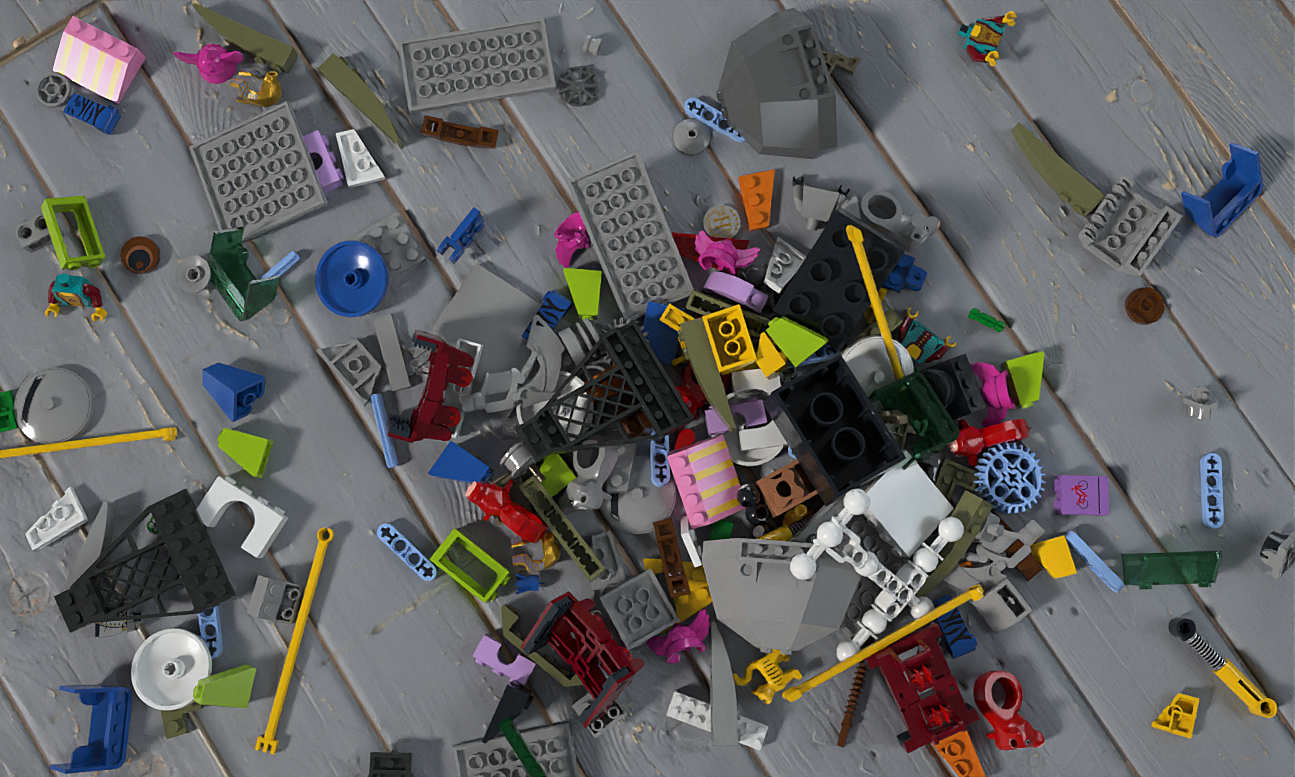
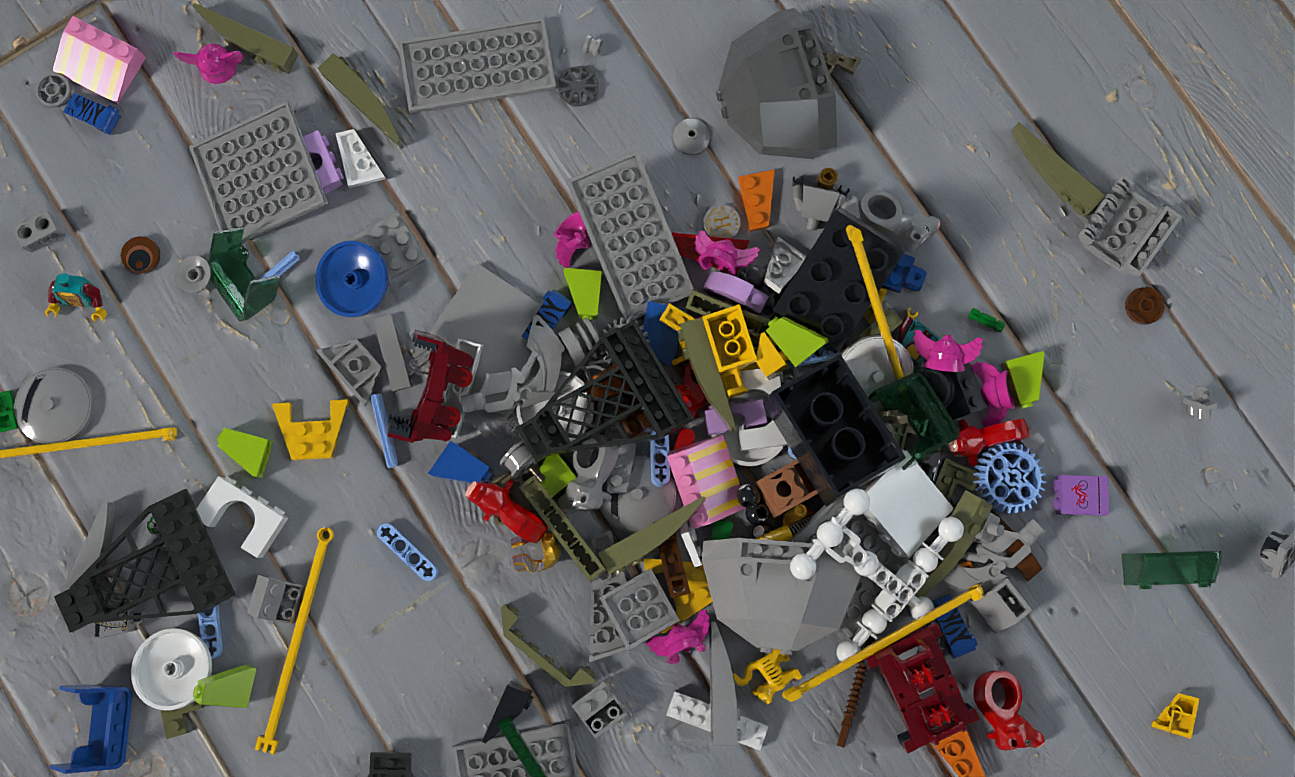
white wing [25,487,89,551] -> none
lime piece [41,195,105,271] -> none
blue slope [202,362,265,422] -> none
pearl gold piece [230,68,282,107] -> none
reddish brown slope [421,115,499,149] -> none
lime piece [430,528,511,603] -> none
blue plate [437,207,485,264] -> none
lavender arch [473,634,537,686] -> none
blue piece [516,574,545,594] -> none
dark red container [520,591,644,728] -> none
light blue beam [684,98,745,142] -> none
torso [957,11,1017,66] -> none
yellow slope [1030,535,1077,578] -> none
light blue beam [1065,530,1125,593] -> none
piece [1168,617,1277,718] -> none
blue windscreen [1181,143,1263,238] -> none
light blue beam [1200,453,1224,529] -> none
none -> yellow wing [272,399,349,460]
none -> olive slope [598,496,706,575]
none -> yellow tile [720,369,748,399]
none -> pearl gold wheel [817,167,838,190]
none -> dark pink helmet [913,330,984,372]

